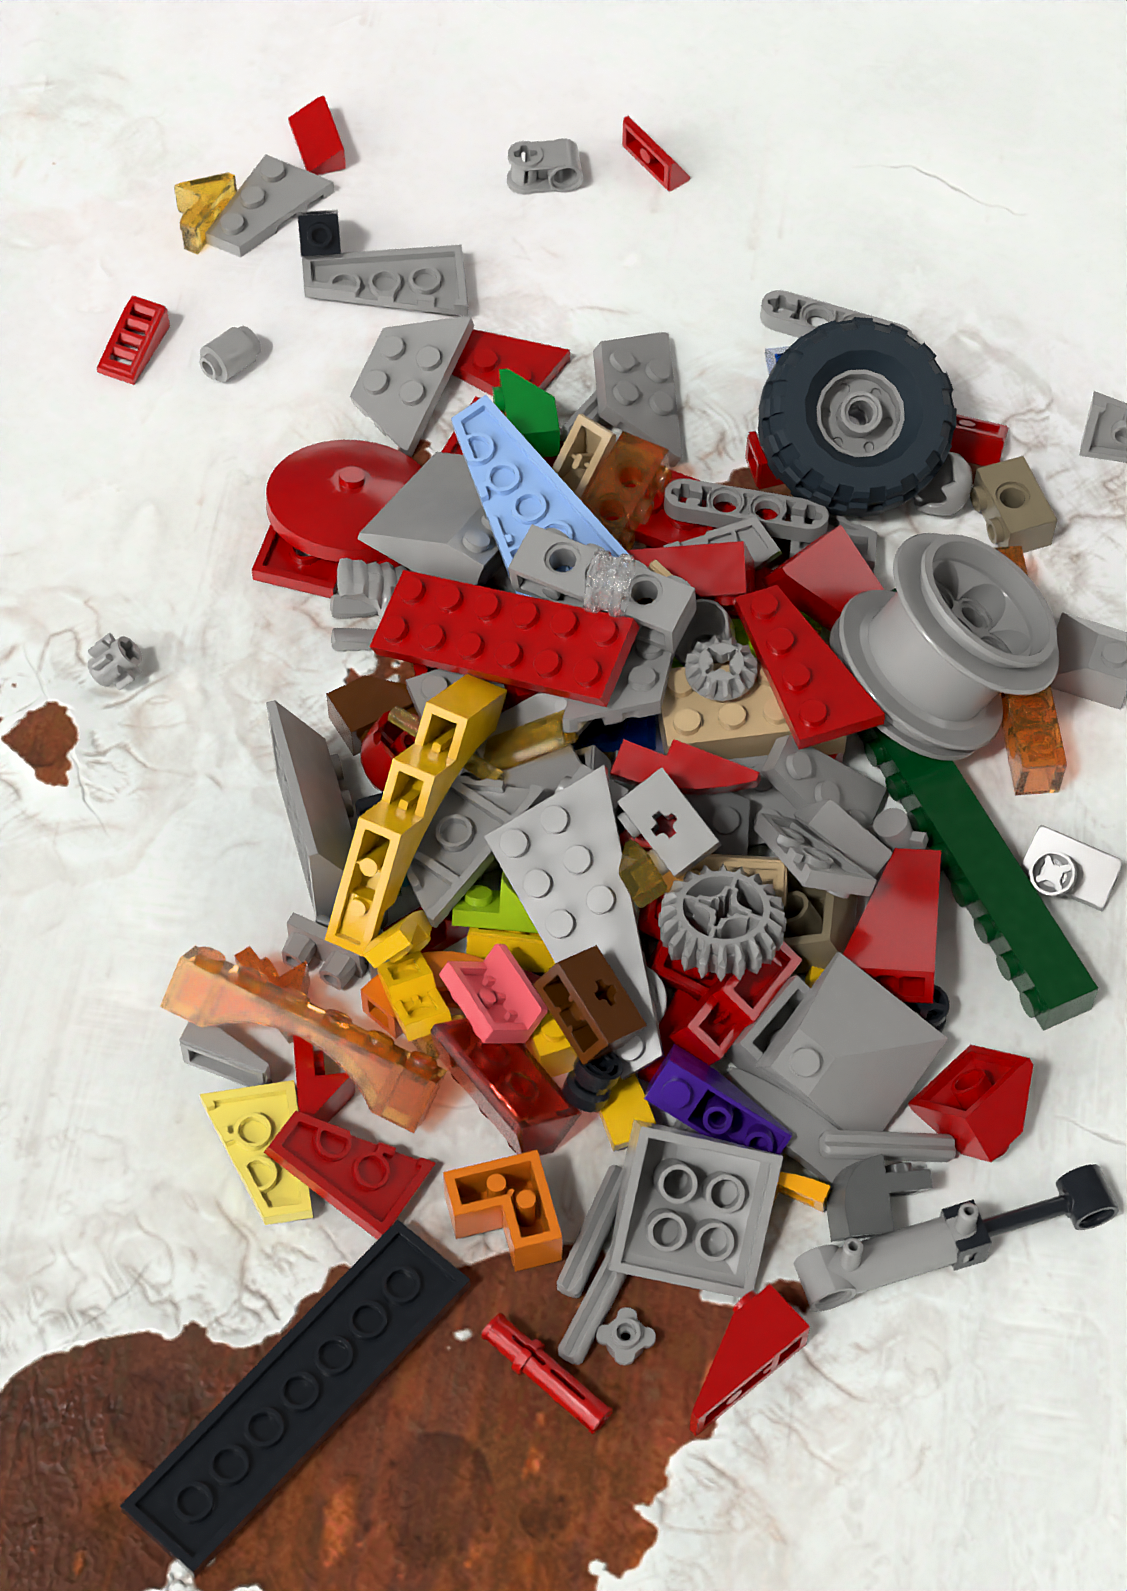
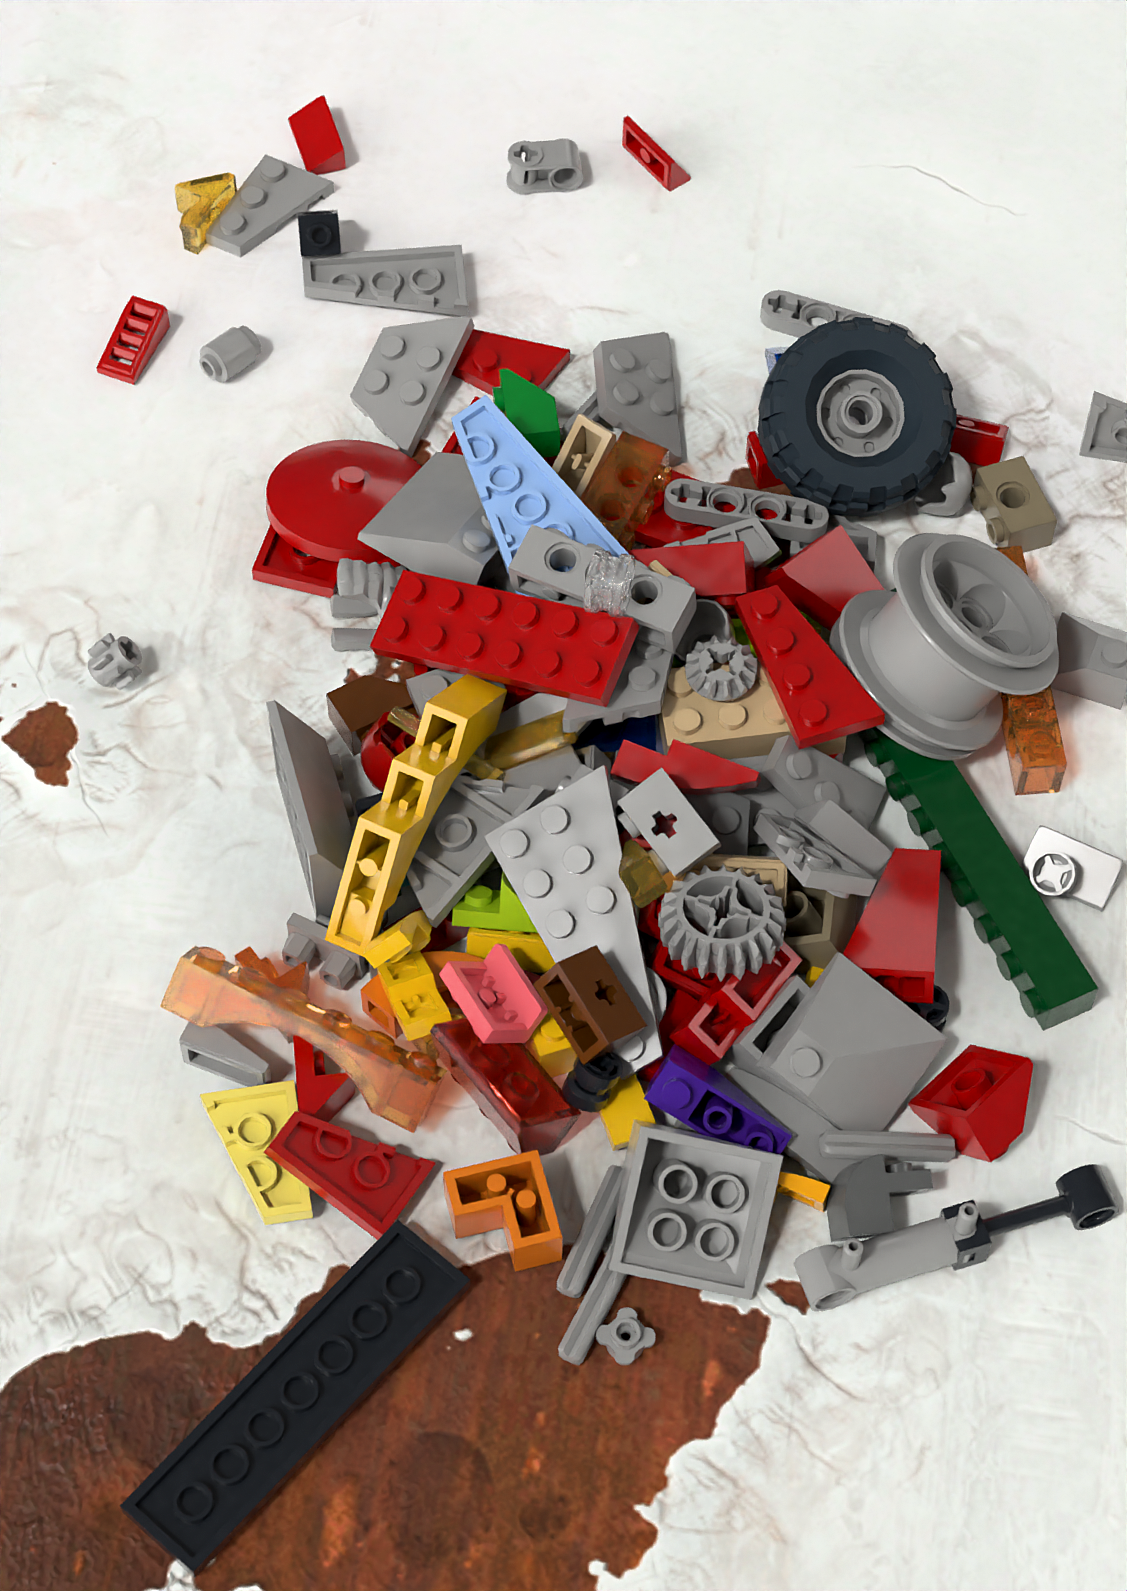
red pin [481,1313,613,1435] -> none
red slope [689,1284,810,1436] -> none
light grey piece [867,808,929,862] -> none

